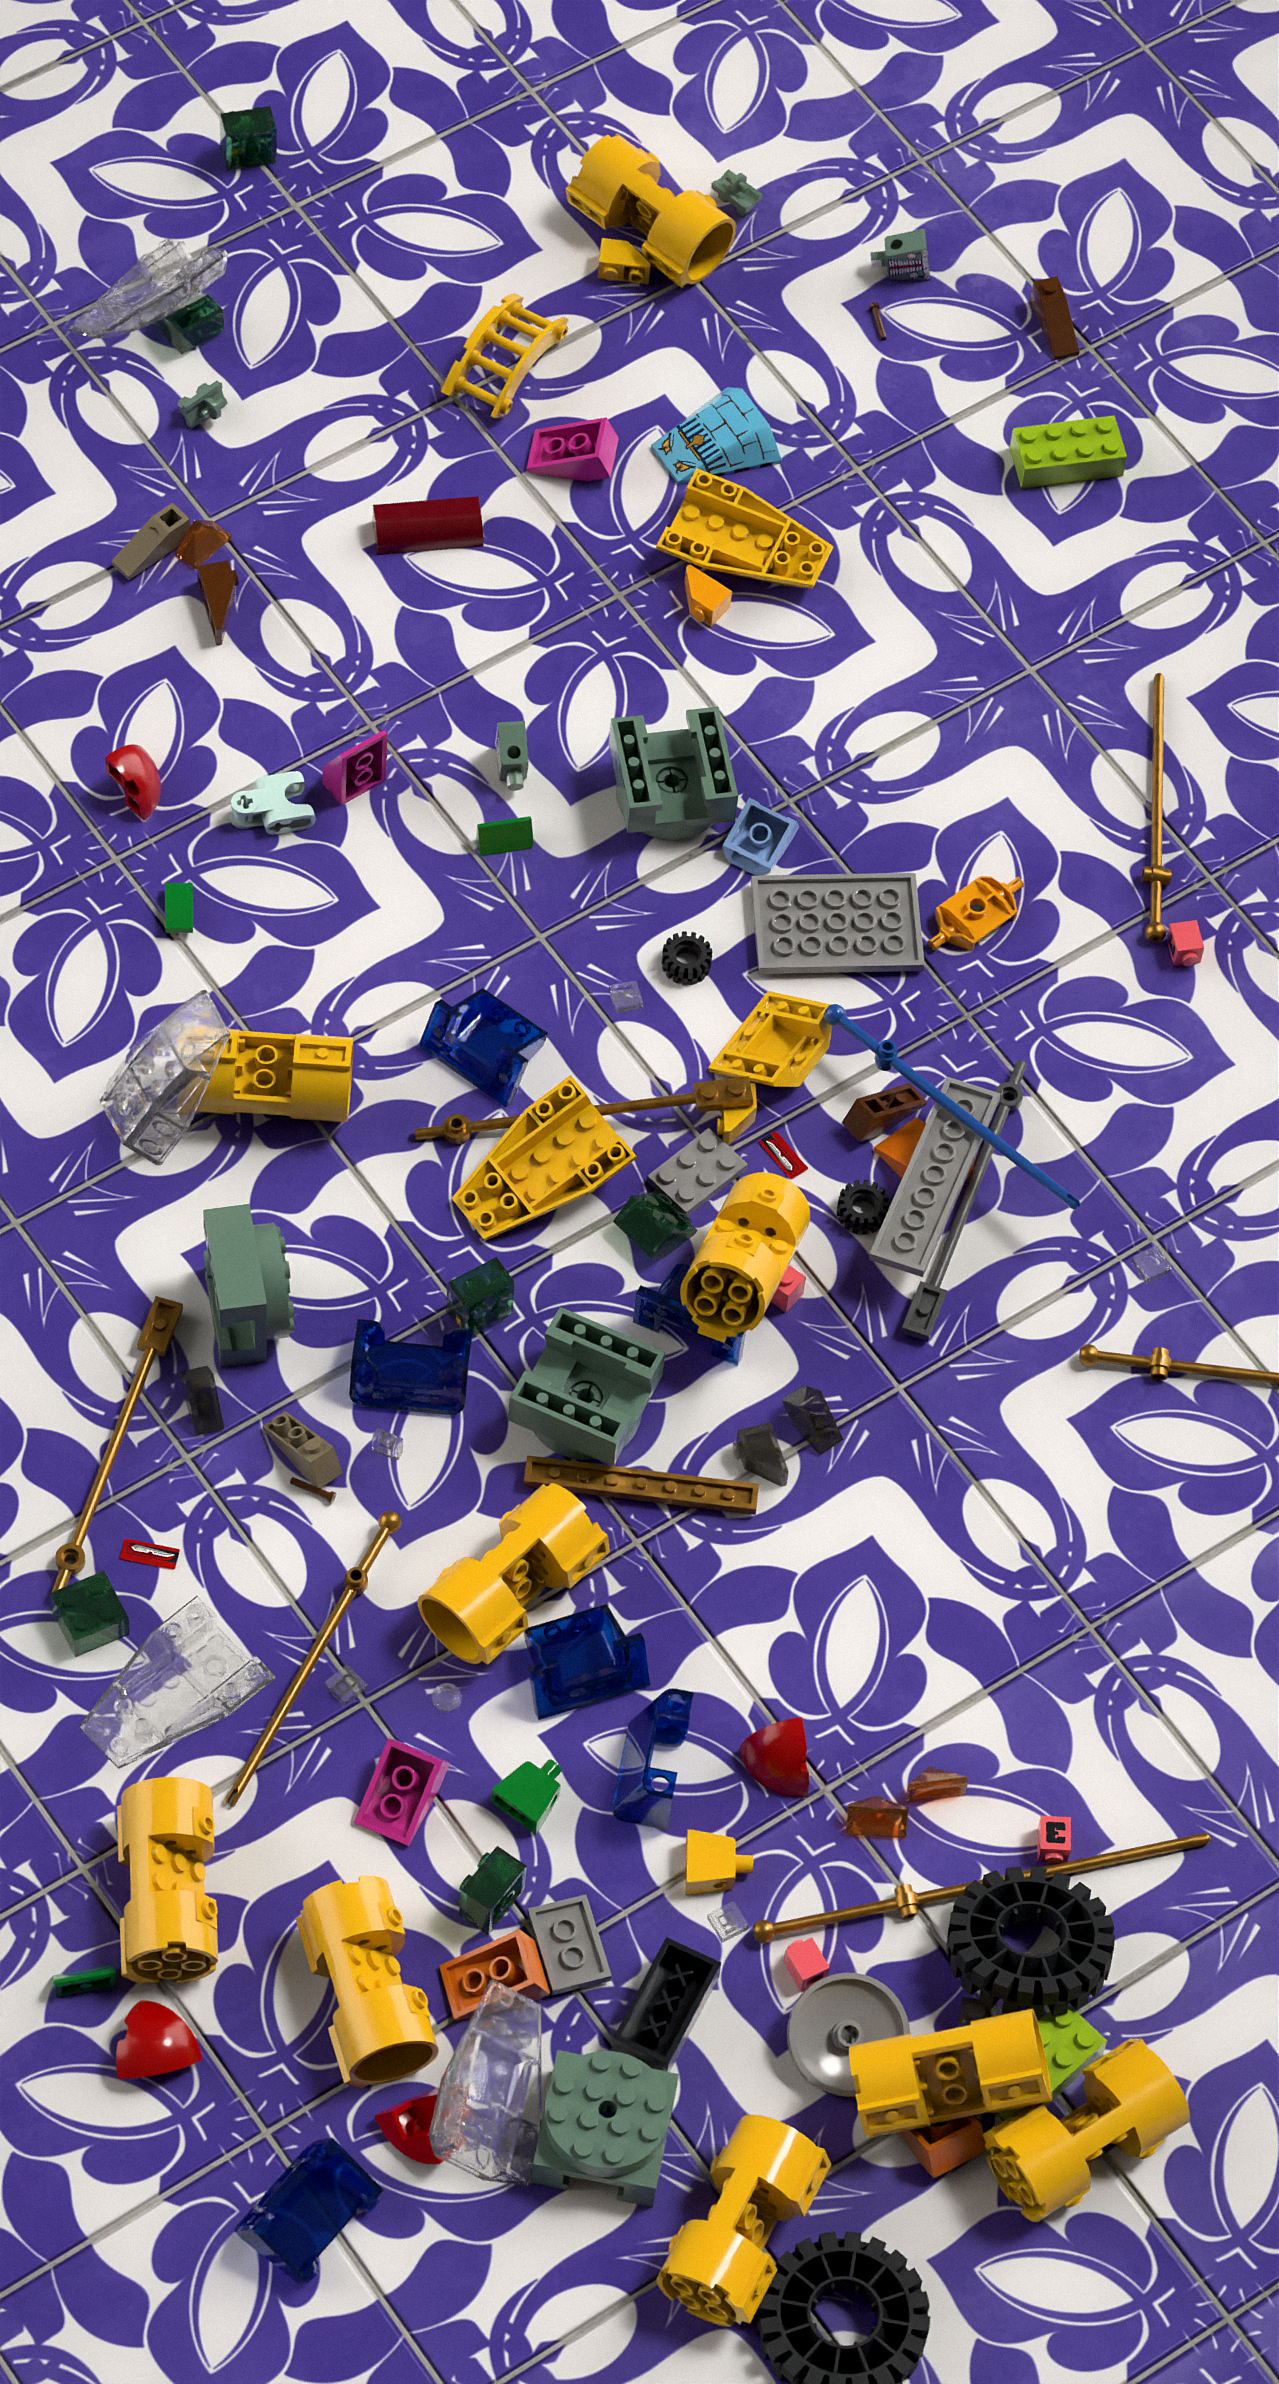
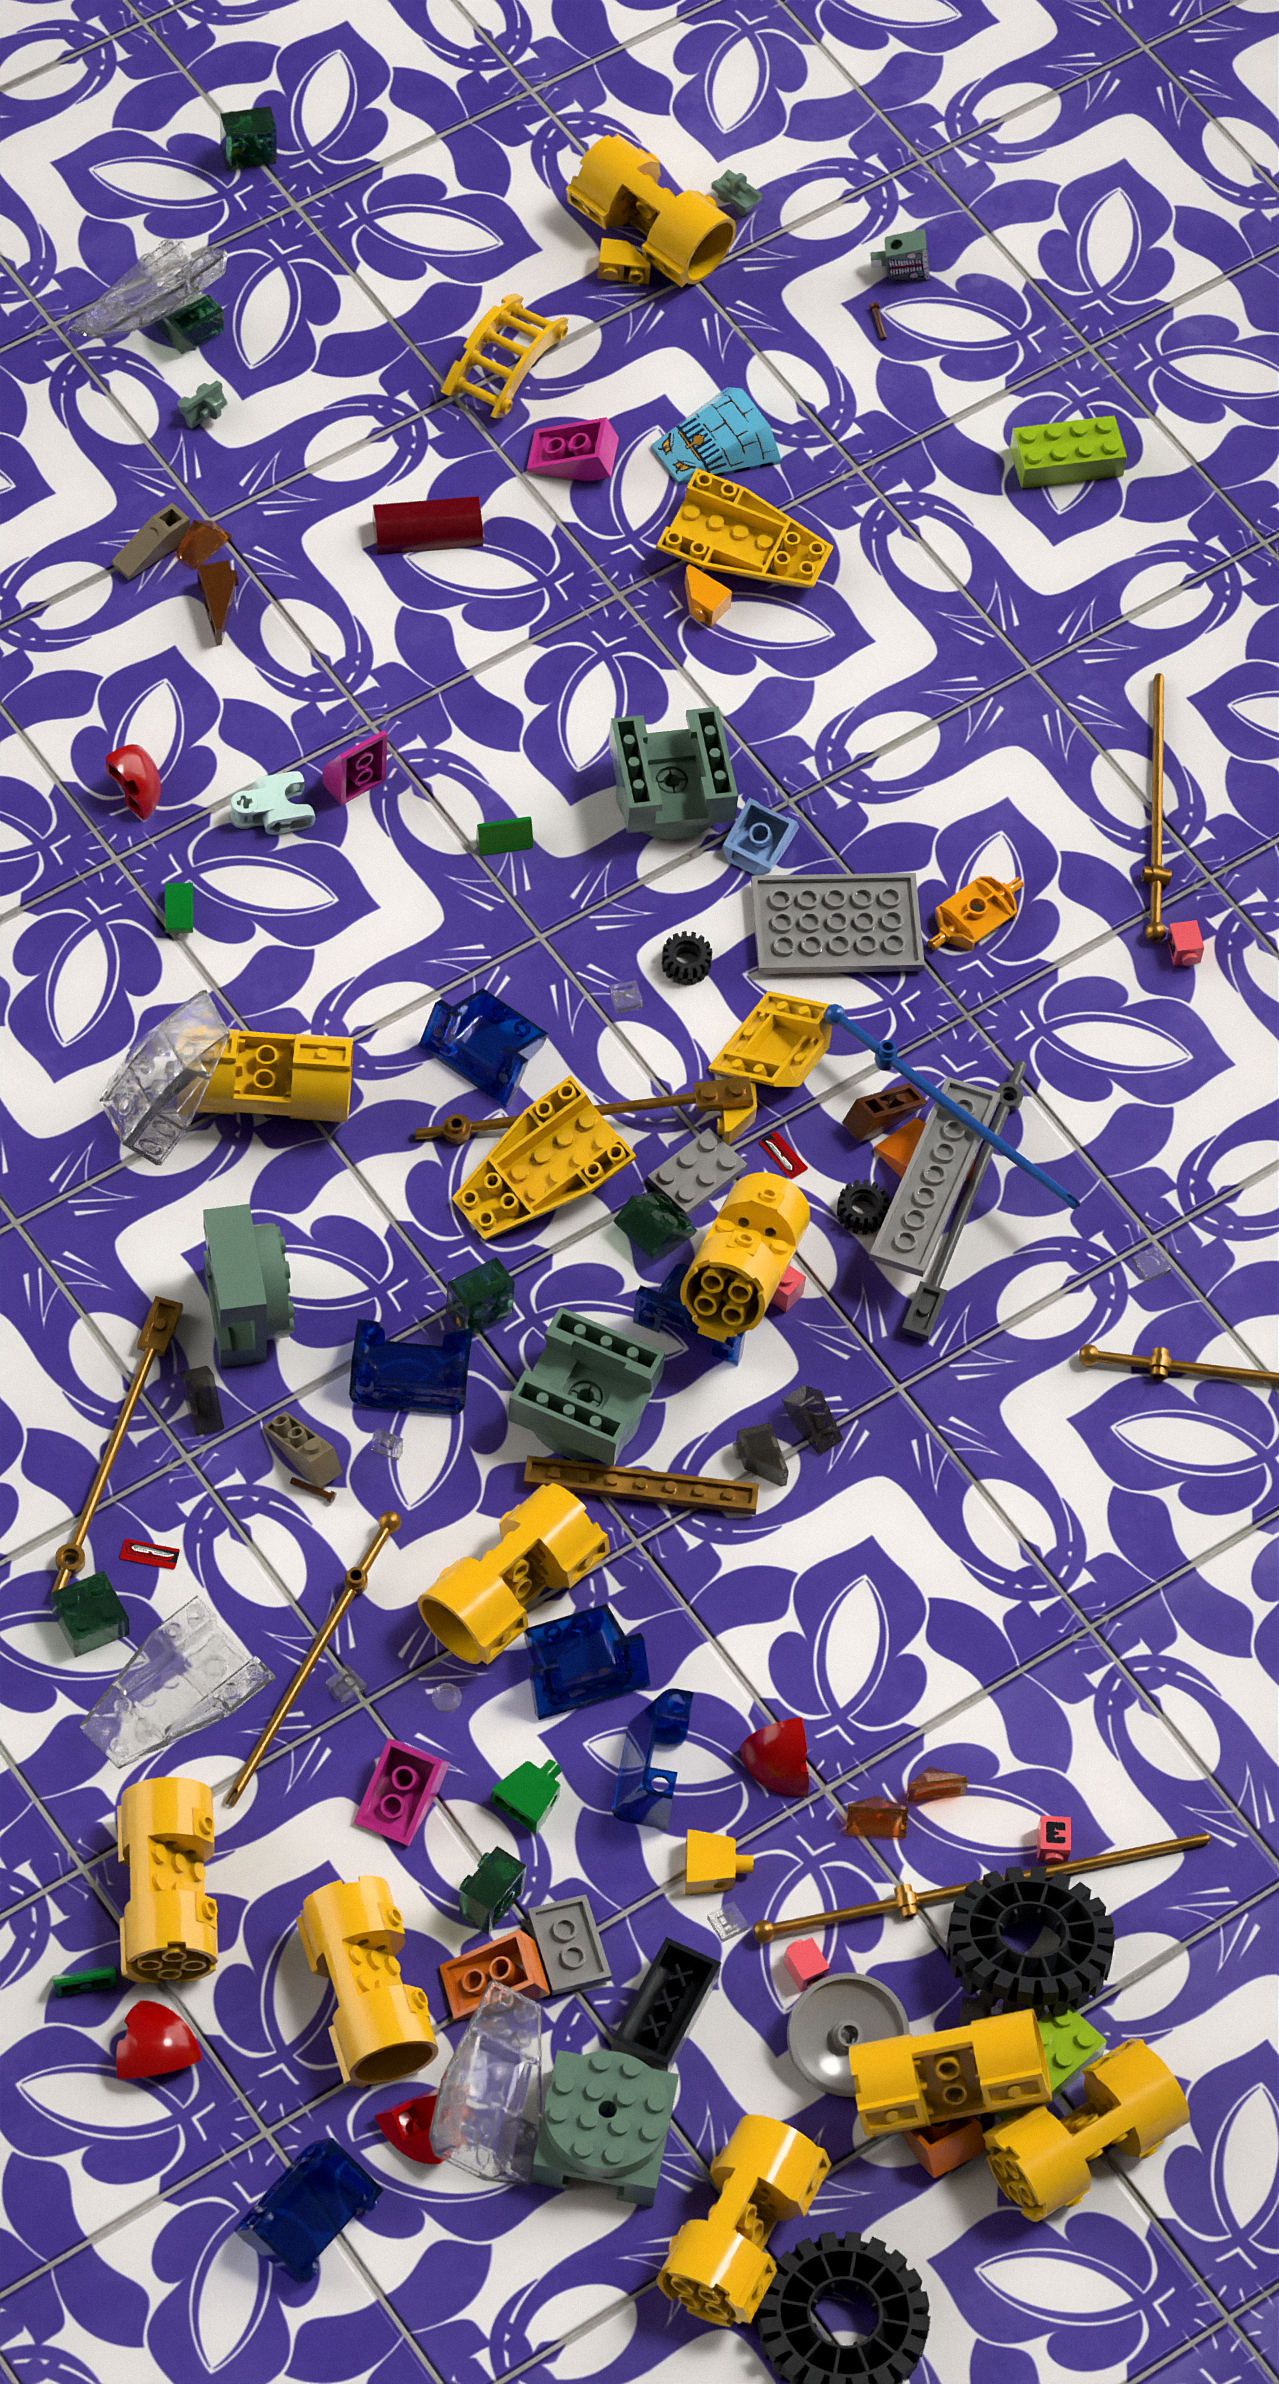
sand green torso [495,721,528,791] -> none
reddish brown slope [1030,276,1079,360] -> none

